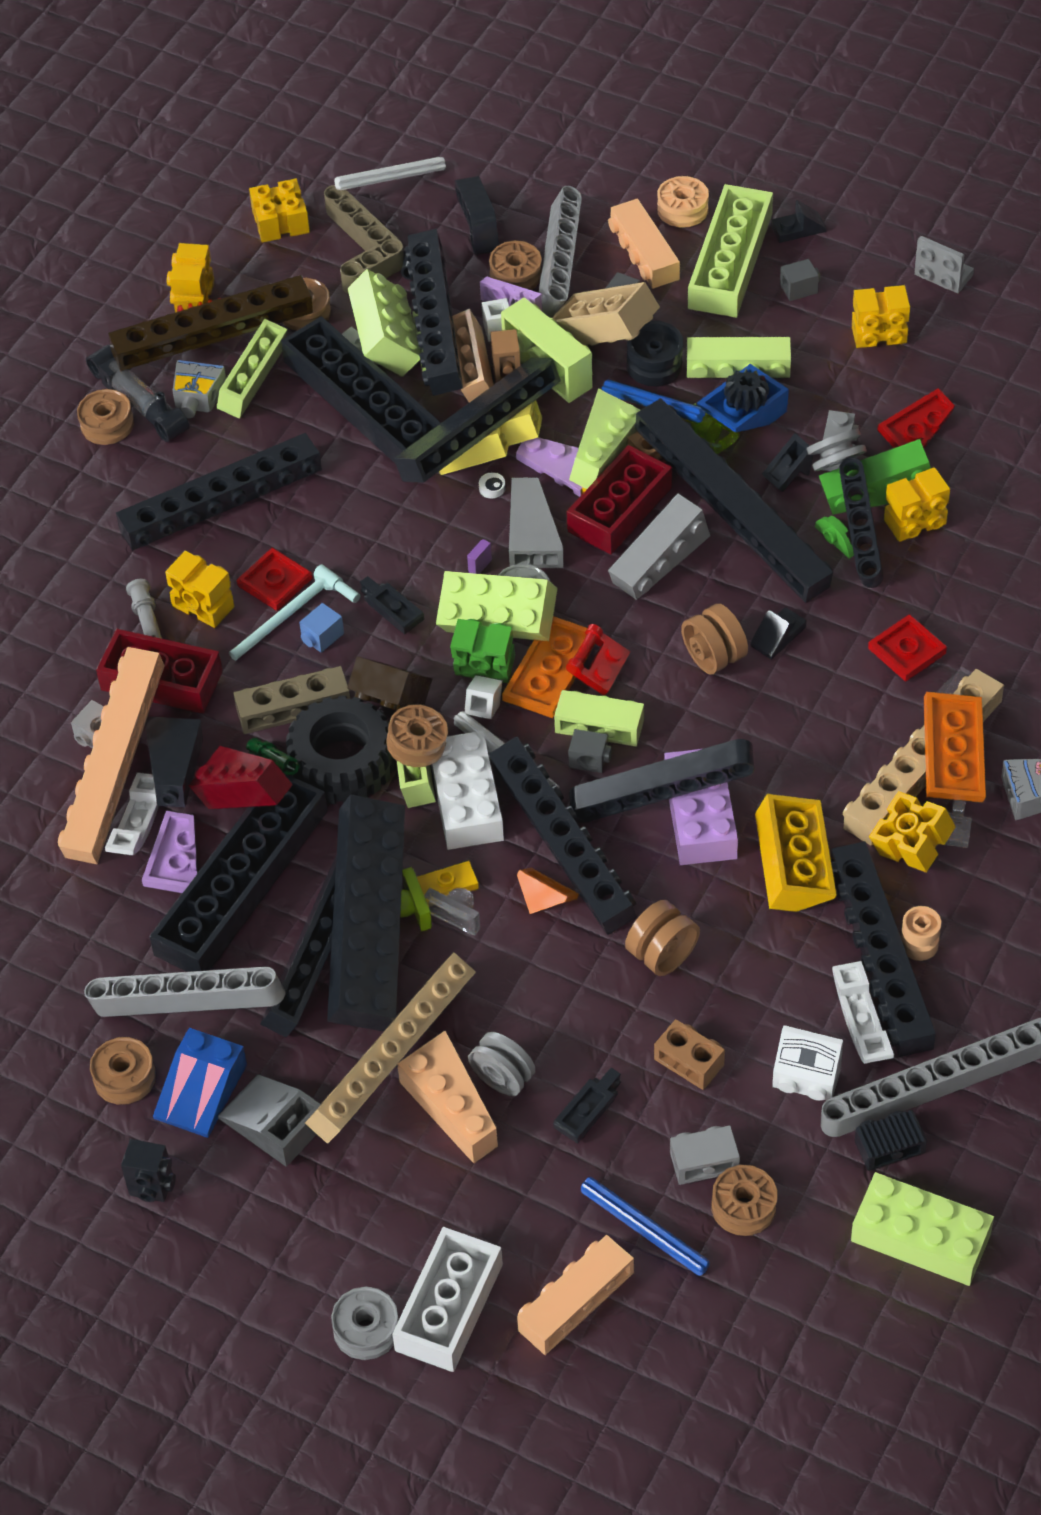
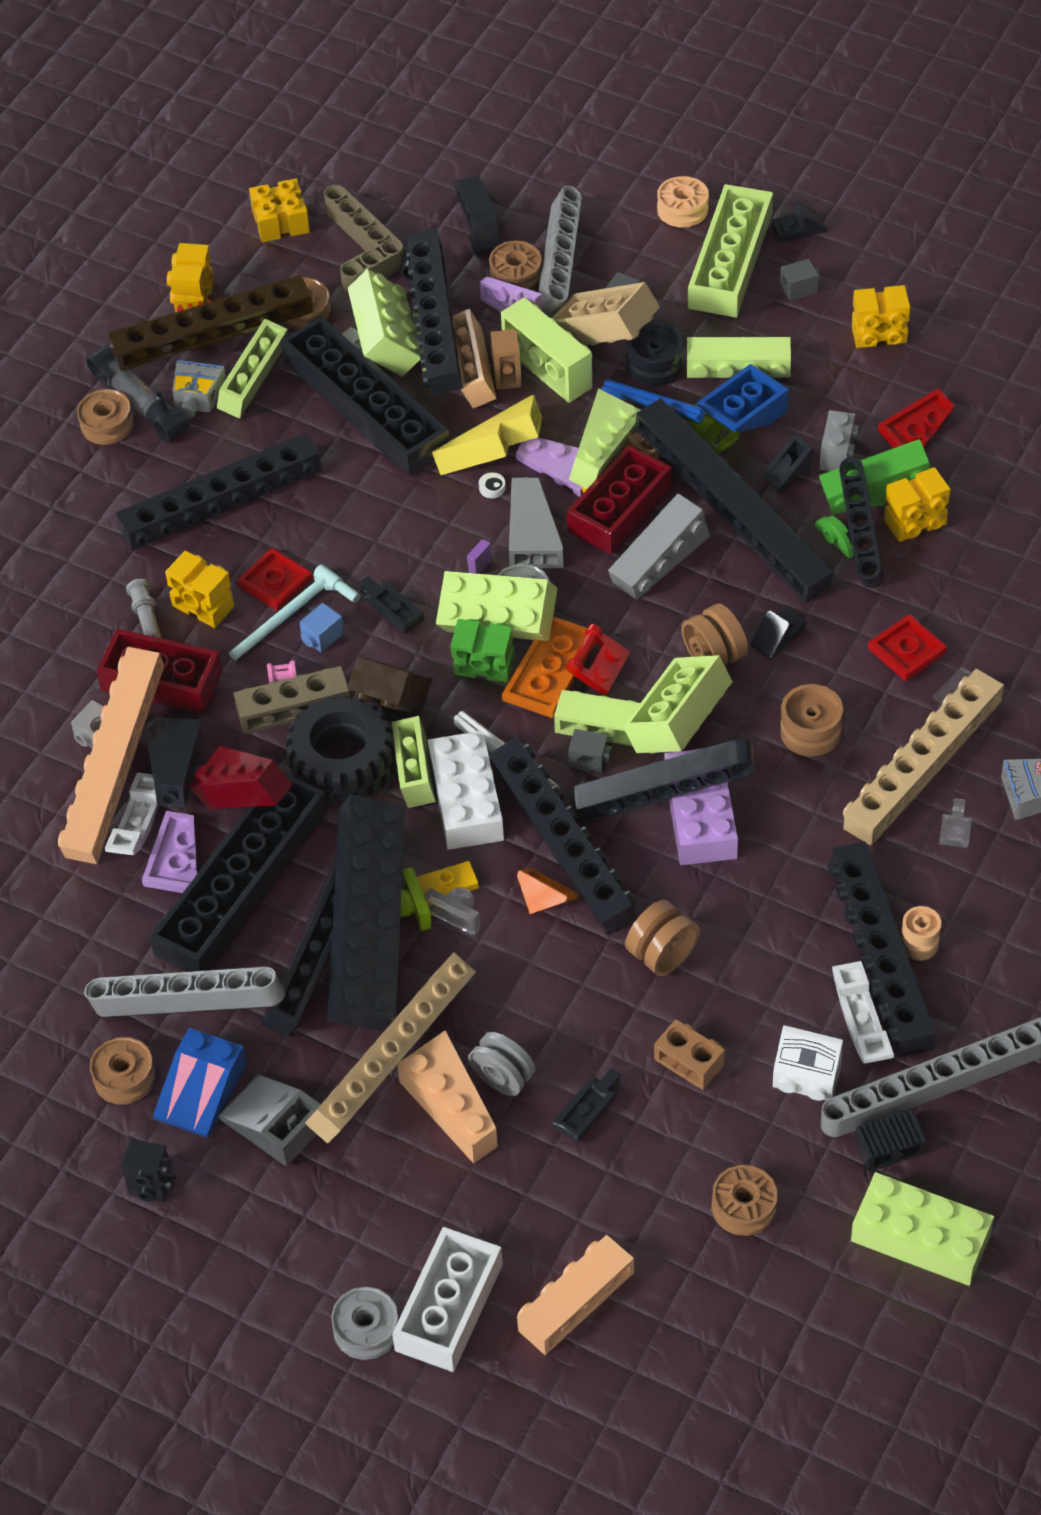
dark green pin [246,738,300,776] -> none
white axle [335,157,446,190] -> none
medium nougat wheel [386,705,448,767] -> none
black brick [393,358,561,483] -> none
white brick [464,675,502,719] -> none
white brick [482,298,509,342] -> none
blue axle [581,1177,709,1276] -> none
light nougat brick [608,198,680,289] -> none
light grey brick [670,1126,740,1185] -> none
black gear [724,369,769,412] -> none
yellow slope [755,794,836,912] -> none
light grey wheel [806,428,867,471] -> none
yellow brick [869,791,956,873] -> none
light grey bracket [914,236,974,293] -> none
orange plate [924,692,986,802] -> none
none -> bright pink bush [267,660,297,683]
none -> yellowish green brick [623,655,732,754]
none -> medium nougat wheel [780,684,843,757]

